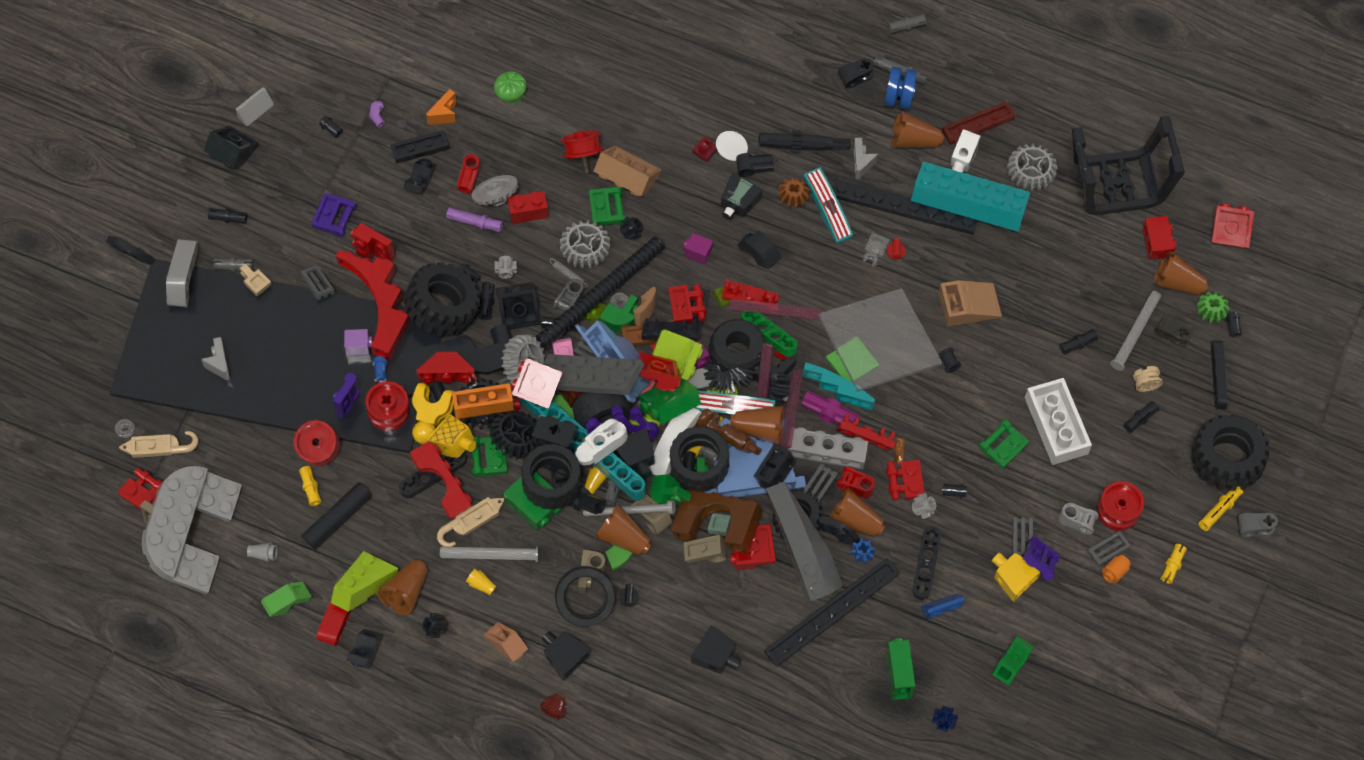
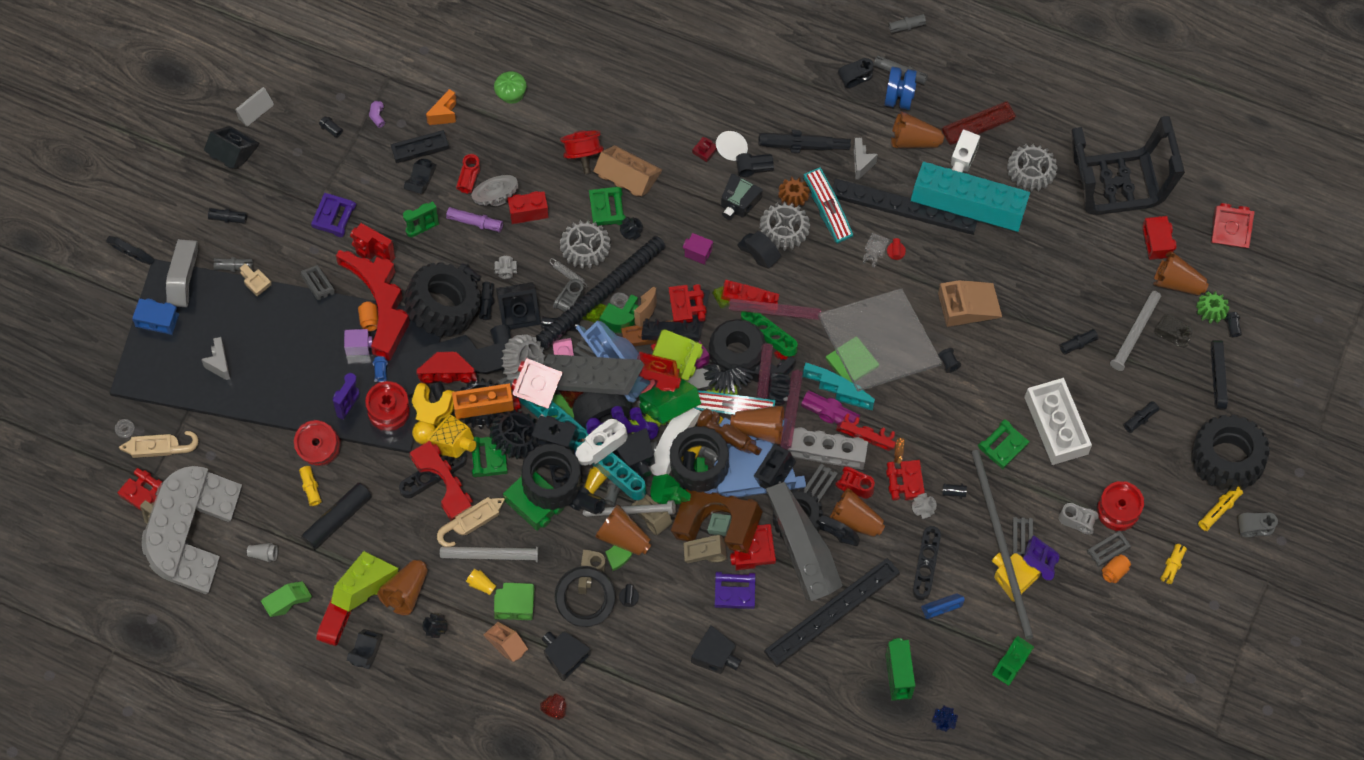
blue gear [851,538,876,564] -> none
tan wheel [1133,366,1163,392] -> none
none -> blue brick [132,298,179,335]
none -> orange brick [358,302,379,331]
none -> green plate [403,201,439,237]
none -> bright green piece [494,583,535,620]
none -> dark purple plate [715,572,755,609]
none -> light grey gear [759,202,810,251]
none -> dark grey piece [972,450,1033,639]

